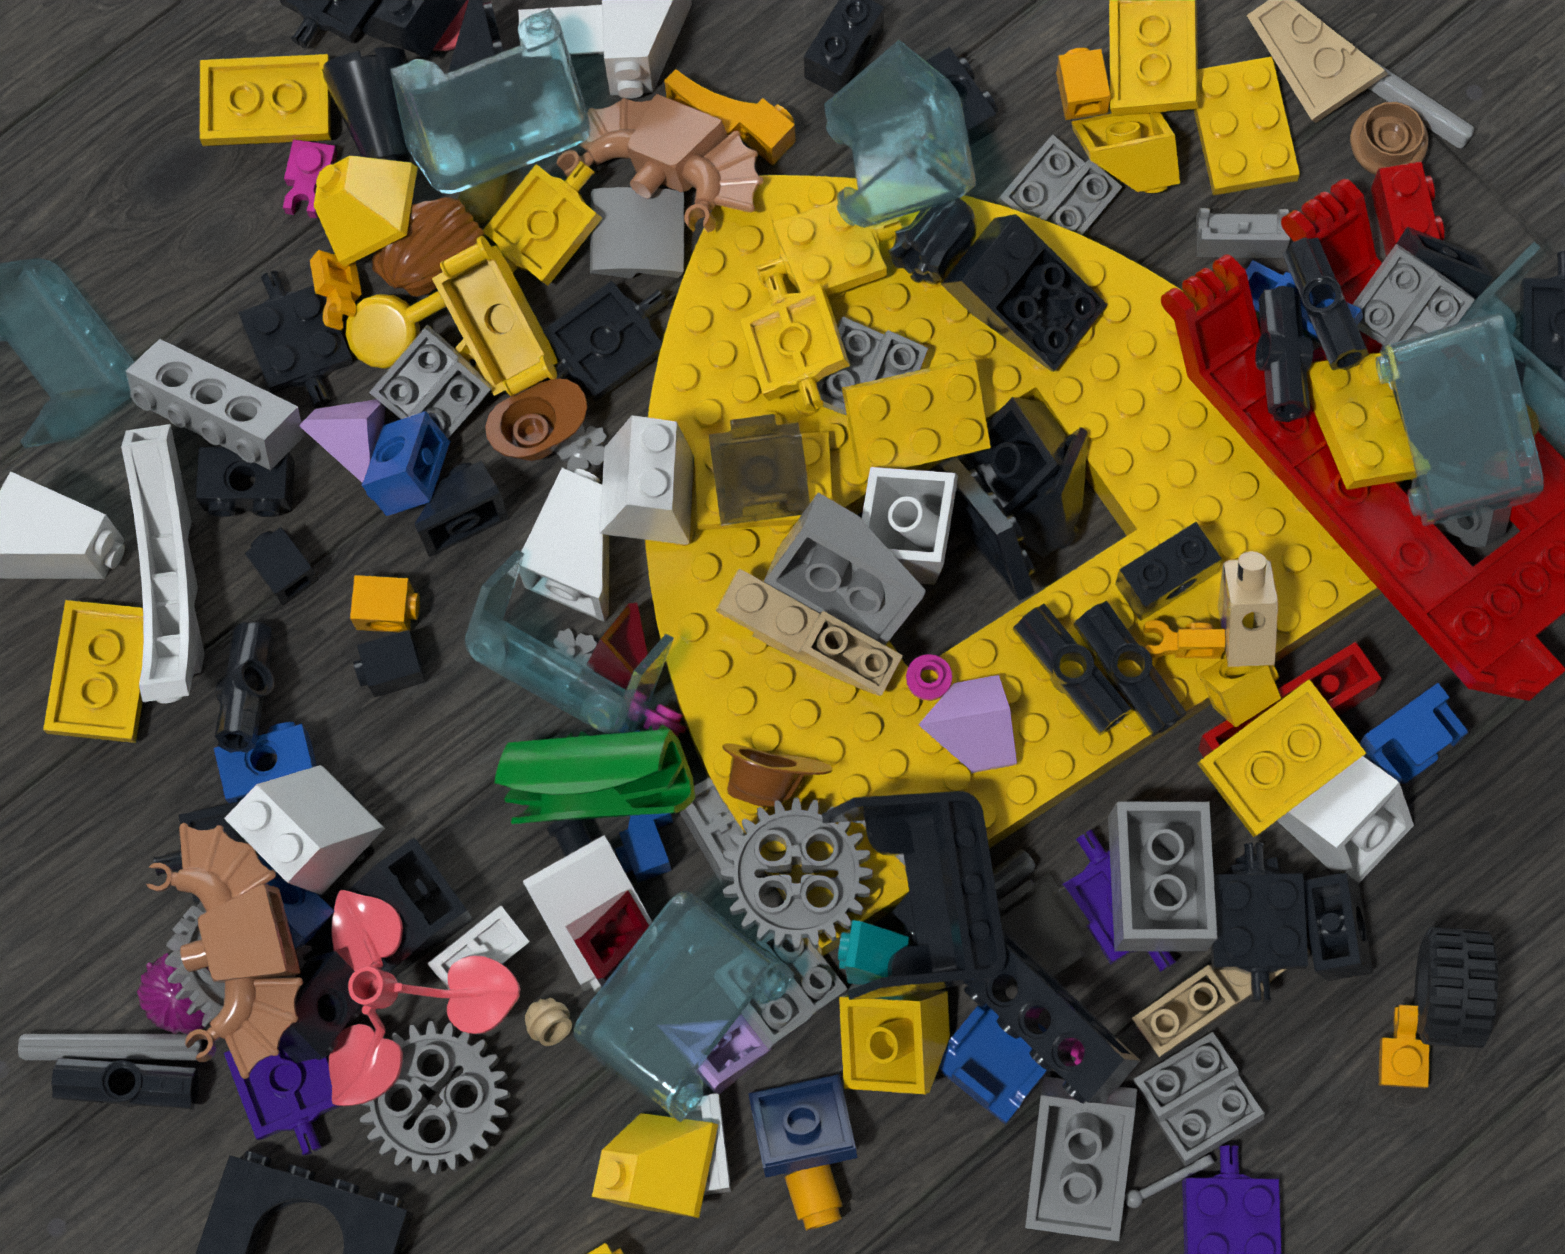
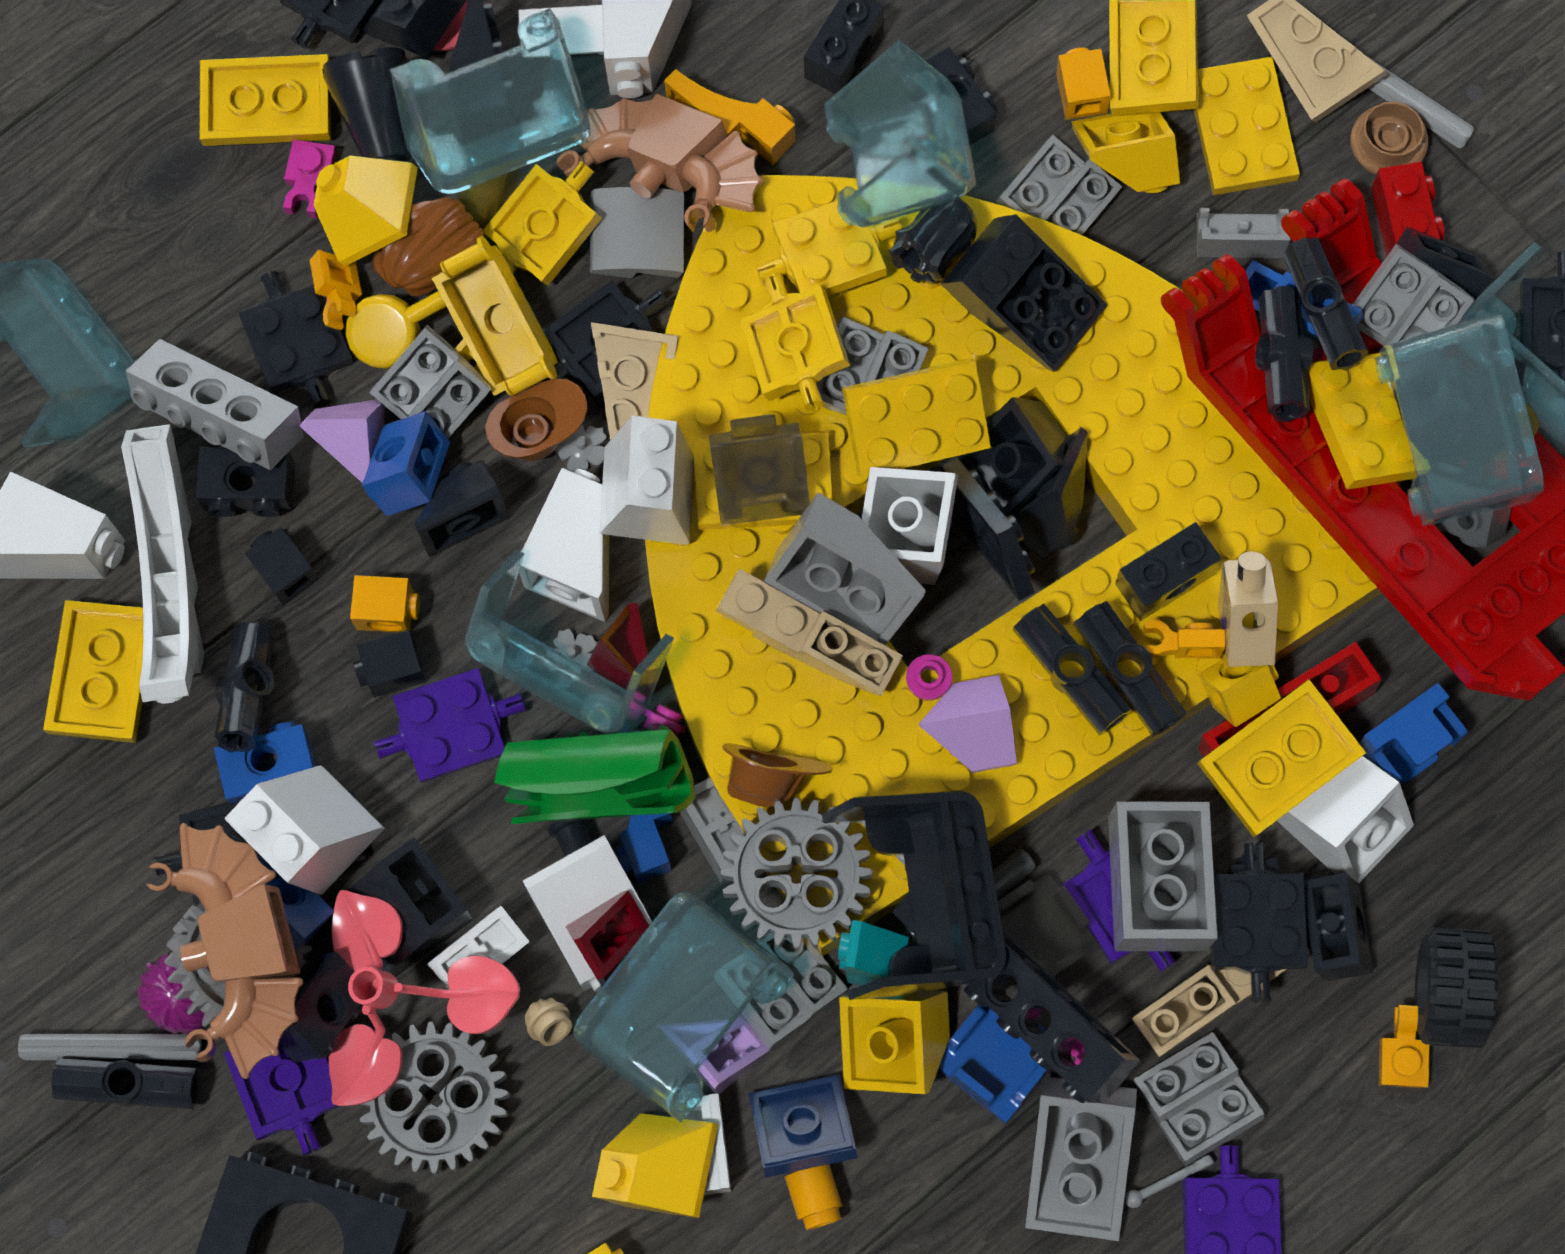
none -> dark purple plate [374,668,526,783]
none -> tan wing [591,322,678,440]

